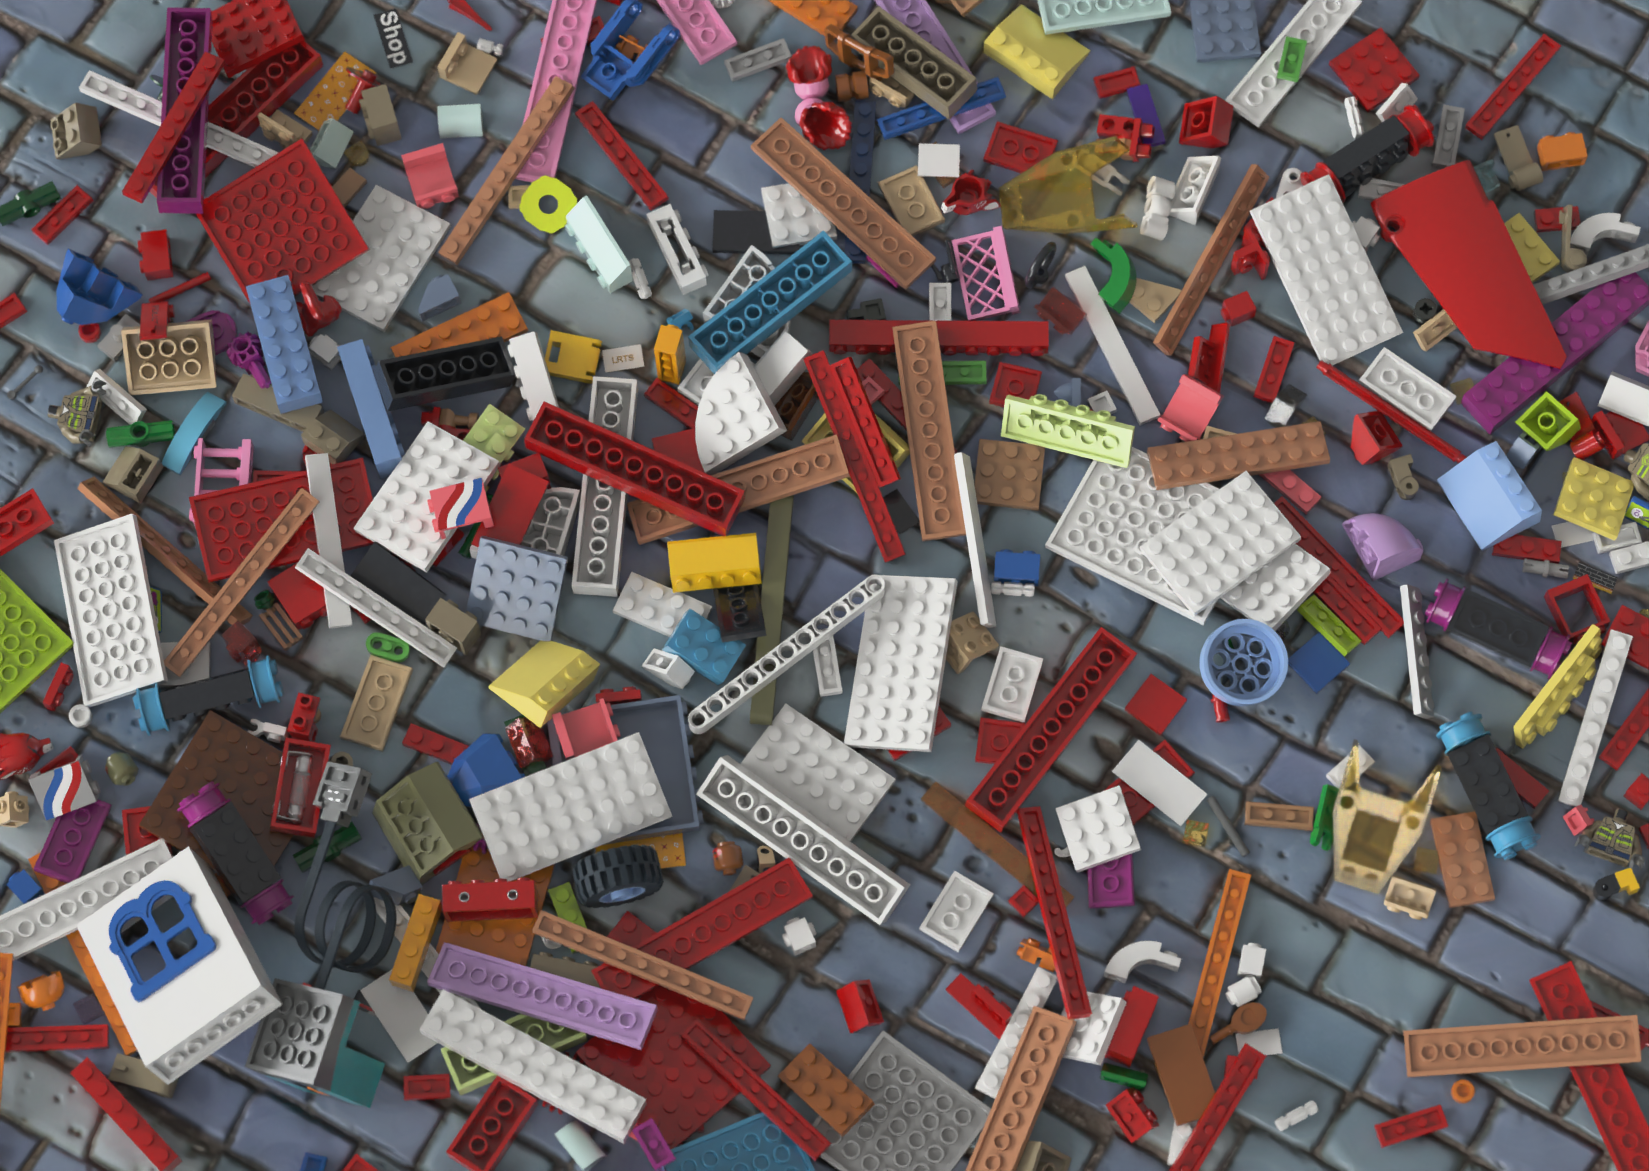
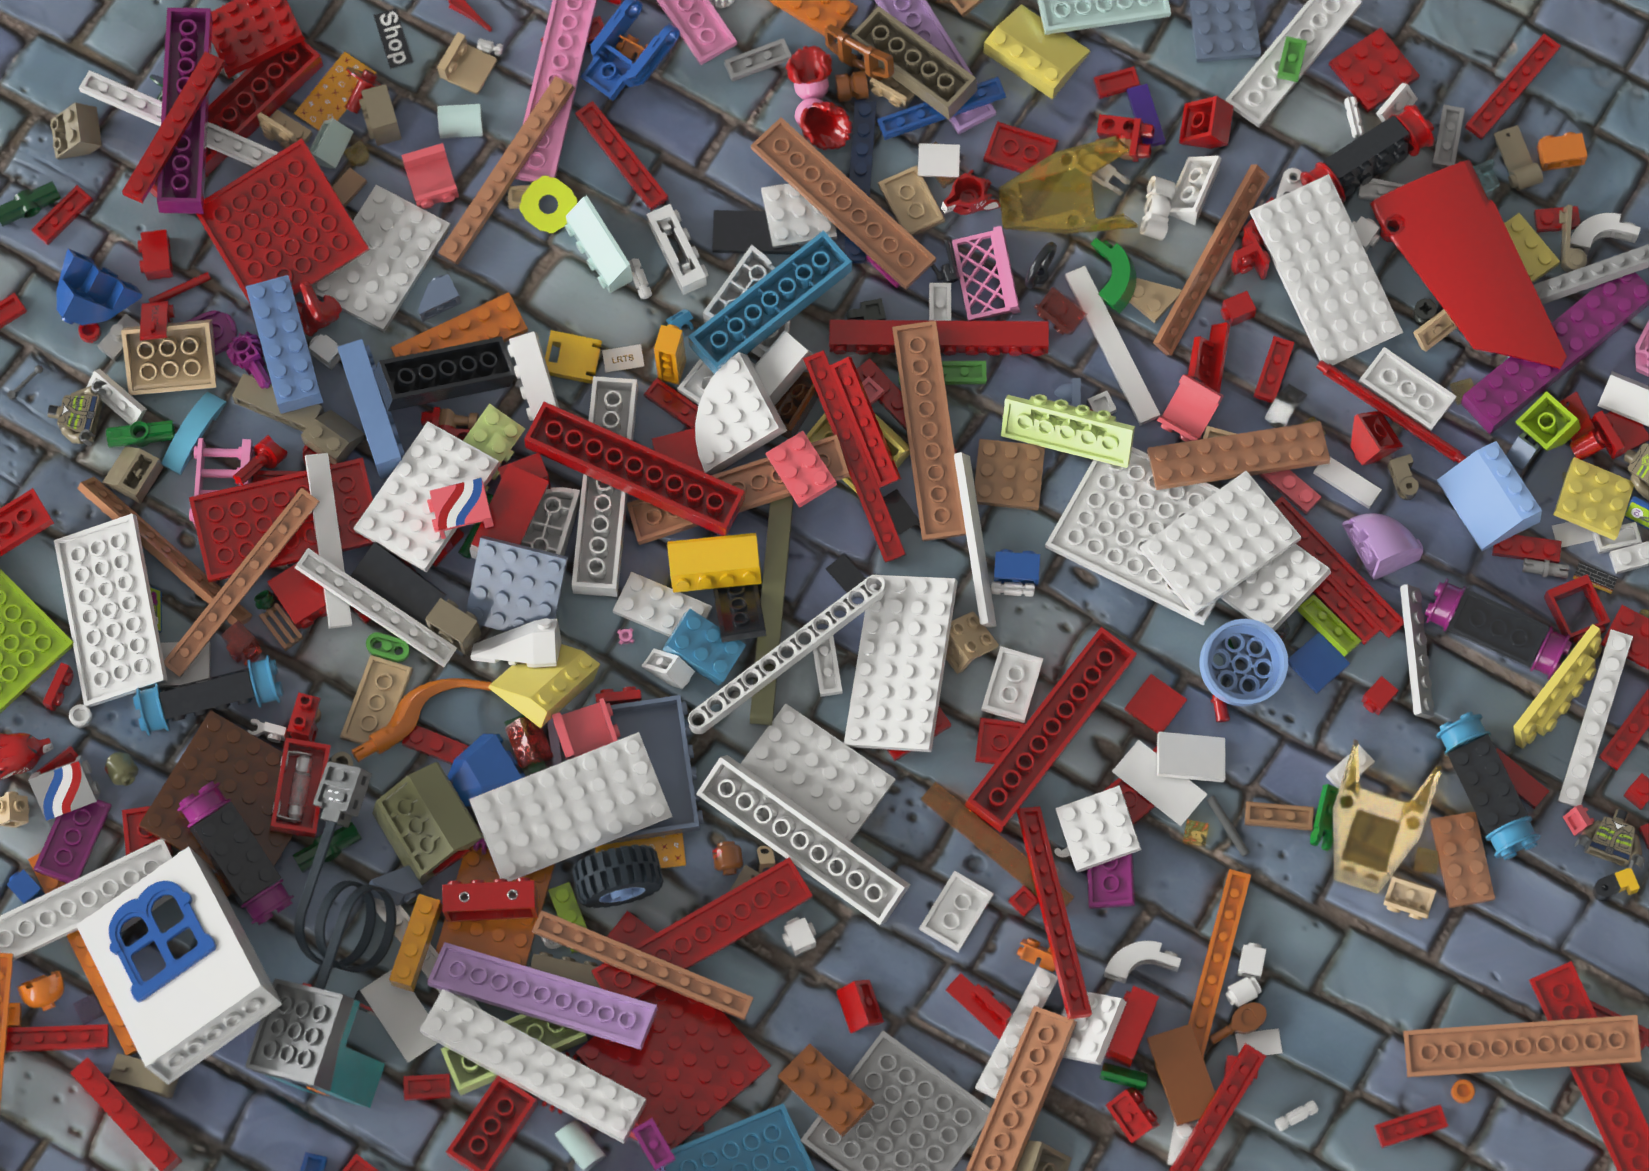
red tile [680,1018,831,1161] -> none
red tile [989,362,1042,407] -> none
none -> red piece [233,435,288,485]
none -> orange animal [351,678,492,762]
none -> white wedge [471,618,562,668]
none -> bright pink piece [617,628,635,645]
none -> coral plate [765,431,837,508]
none -> black sticker [826,554,866,599]
none -> white tile [1157,732,1225,782]
none -> white tile [1313,457,1382,509]
none -> red brick [1362,676,1399,716]

